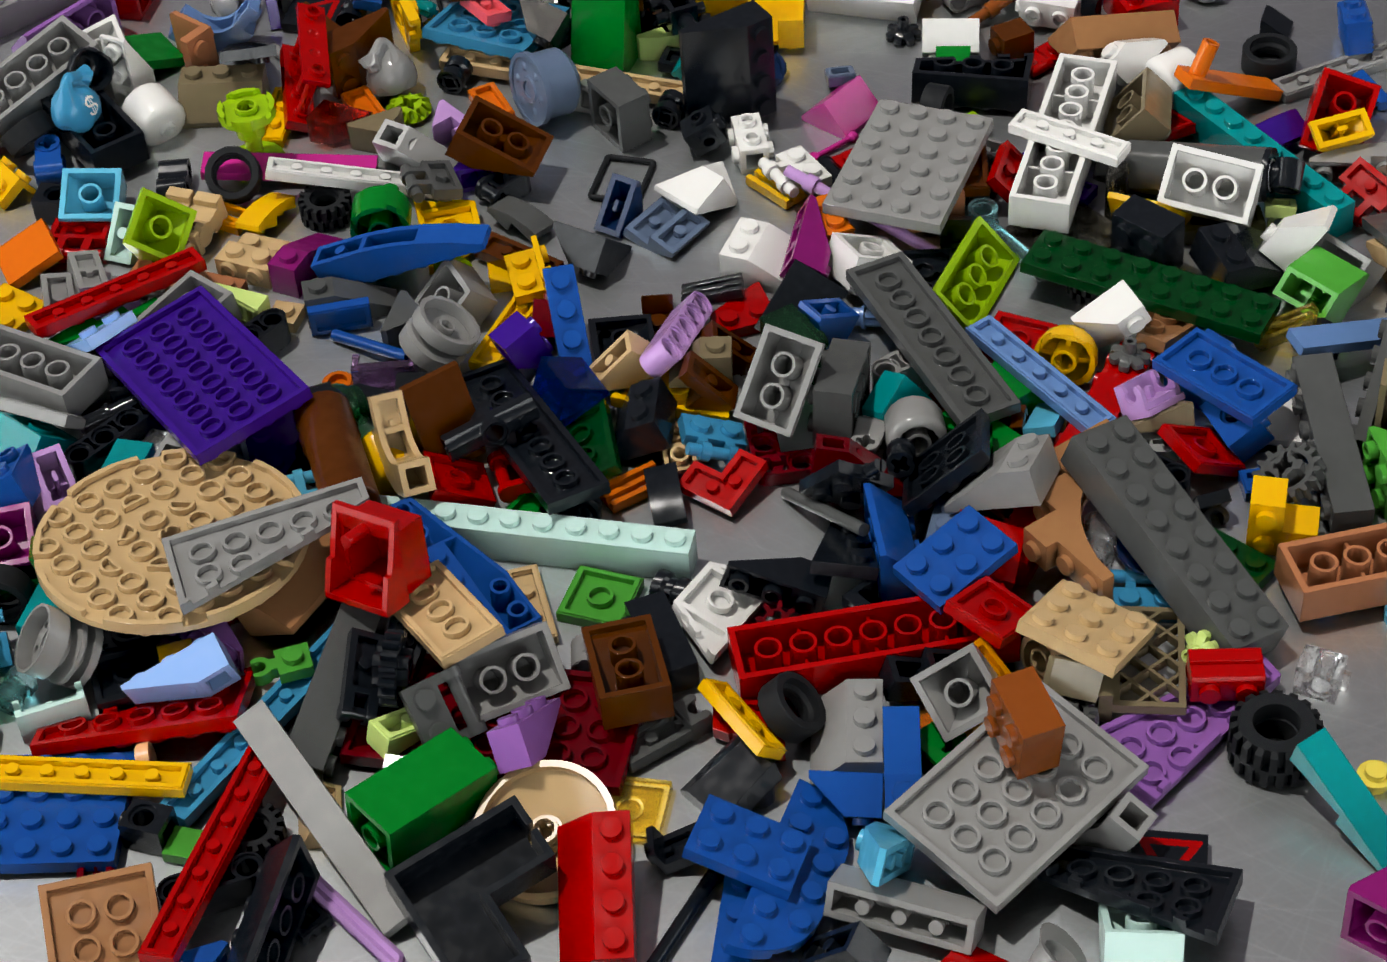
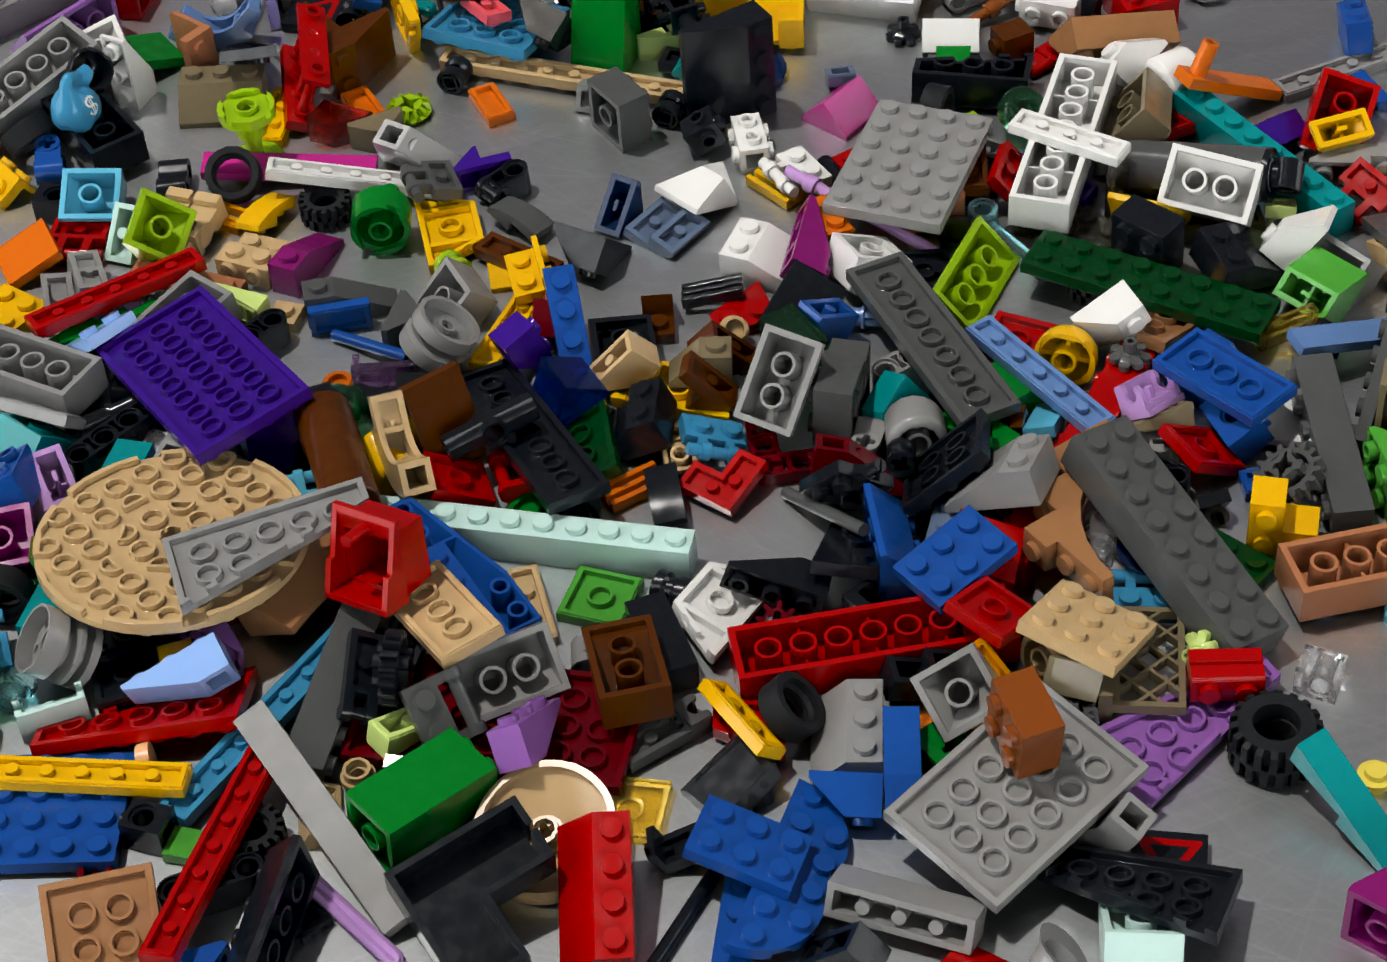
white head [122,83,186,146] -> none
bright green plate [250,642,315,686] -> none
blue wedge [310,223,492,283] -> none
light grey piece [358,37,418,97] -> none
lavender slope [432,99,464,145] -> none
reddish brown slope [445,95,554,177] -> none
sand blue wheel [509,47,581,127] -> none
black piece [588,154,656,201] -> none
lavender beam [639,291,713,378] -> none
dark pink hinge [809,131,859,160] -> none
medium azure slope [855,821,915,887] -> none
black tyre [1241,33,1297,80] -> none
black slope [1259,5,1293,38] -> none
none -> tan plate [340,757,376,790]
none -> tan plate [720,315,749,341]
none -> clear green piece [997,85,1044,131]

